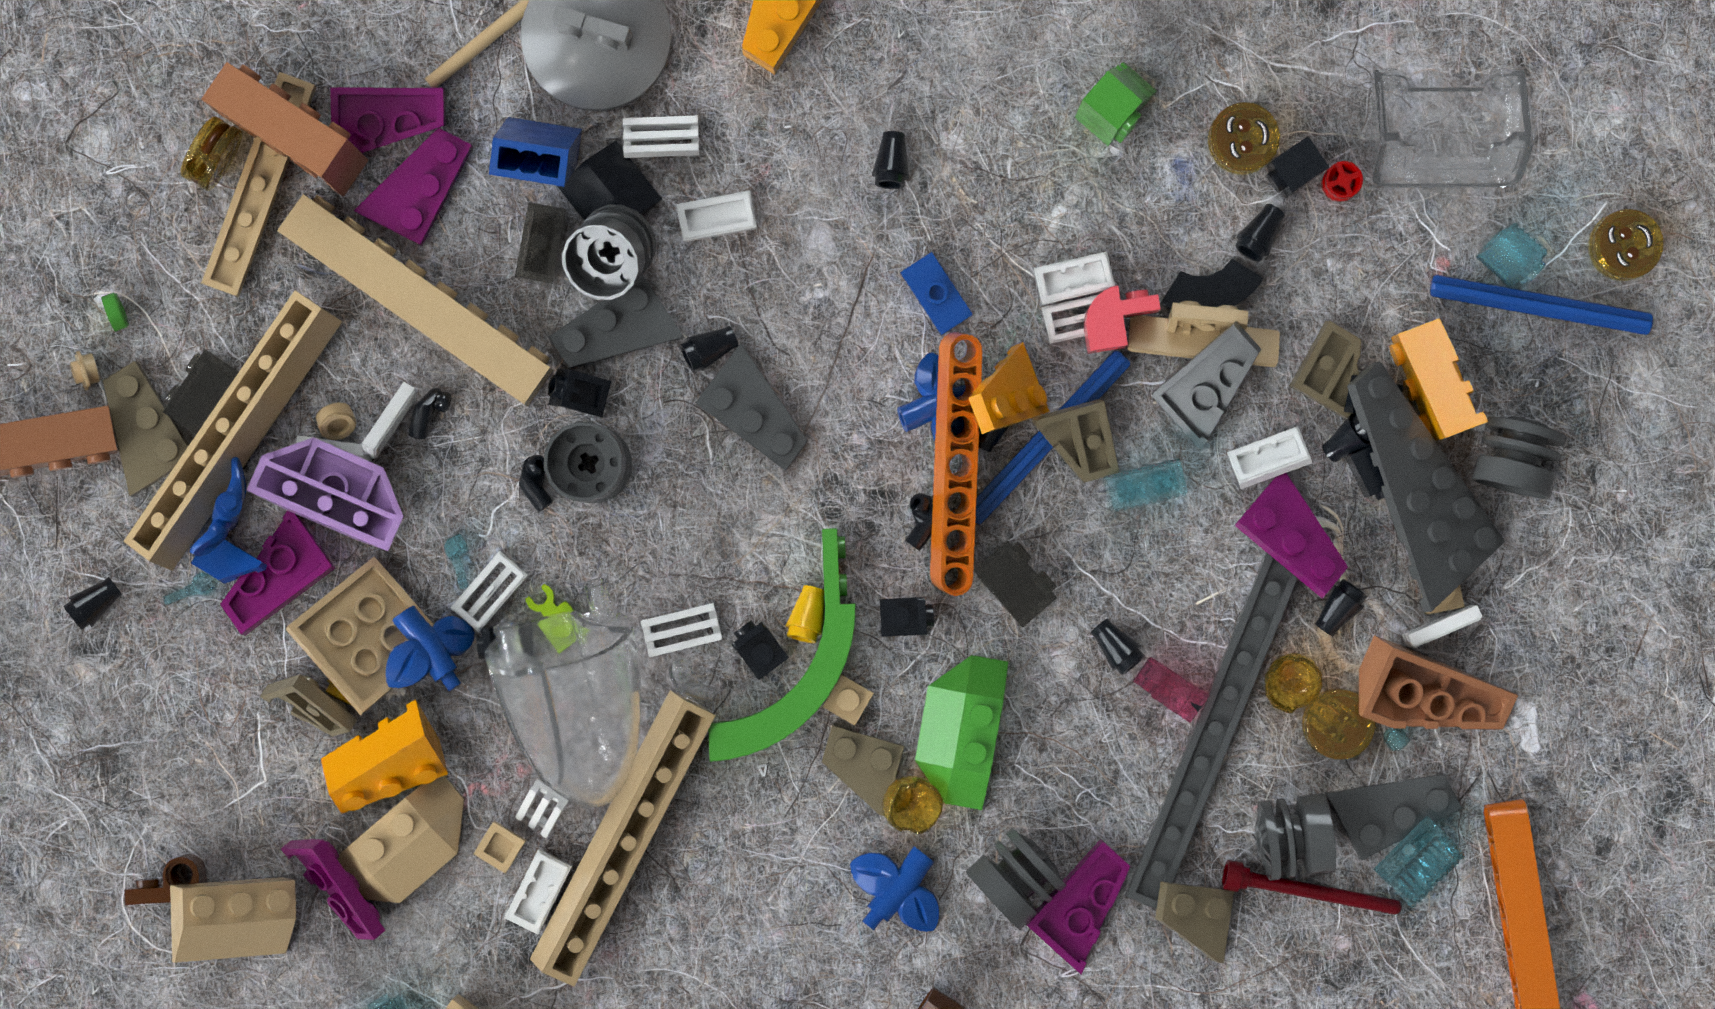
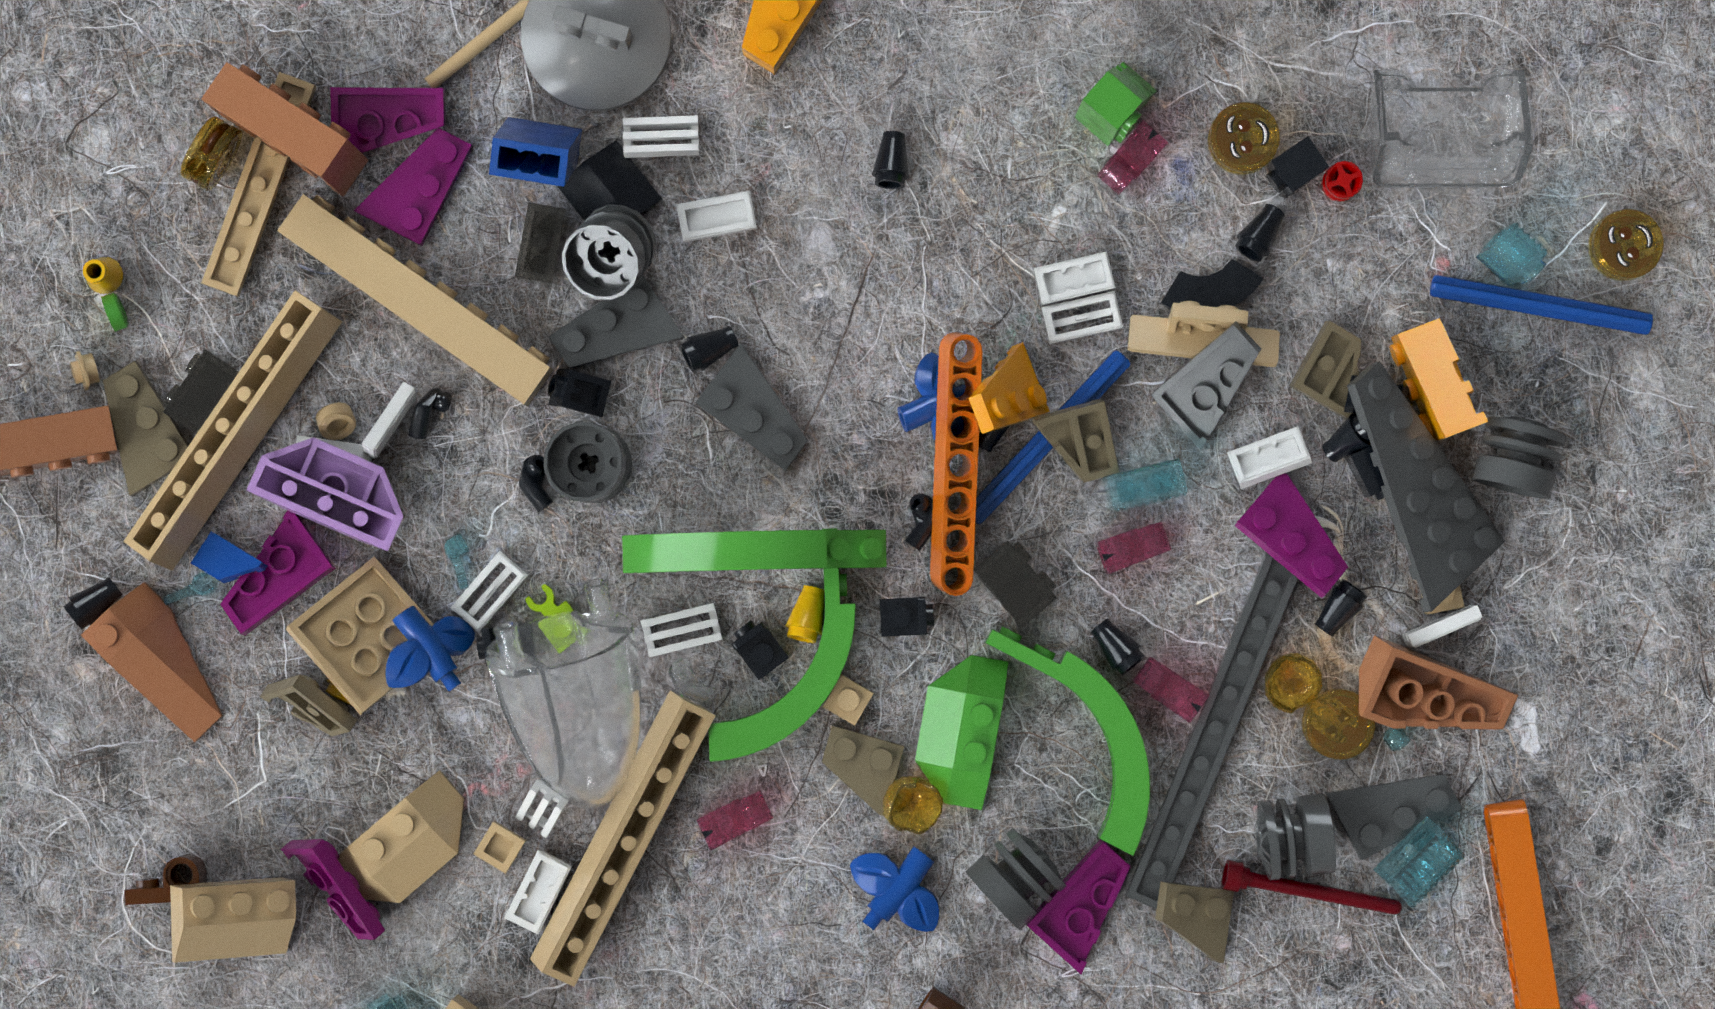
blue plant [190,457,246,556] -> none
light orange wedge [321,699,448,814] -> none
blue plate [900,252,973,336] -> none
coral brick [1084,285,1161,354] -> none
none -> nougat wedge [81,582,223,742]
none -> yellow cone [83,257,123,294]
none -> bright green arch [622,530,887,573]
none -> clear pink leg [696,790,773,850]
none -> bright green arch [984,626,1150,856]
none -> clear pink leg [1095,521,1172,574]
none -> clear pink leg [1097,120,1168,195]

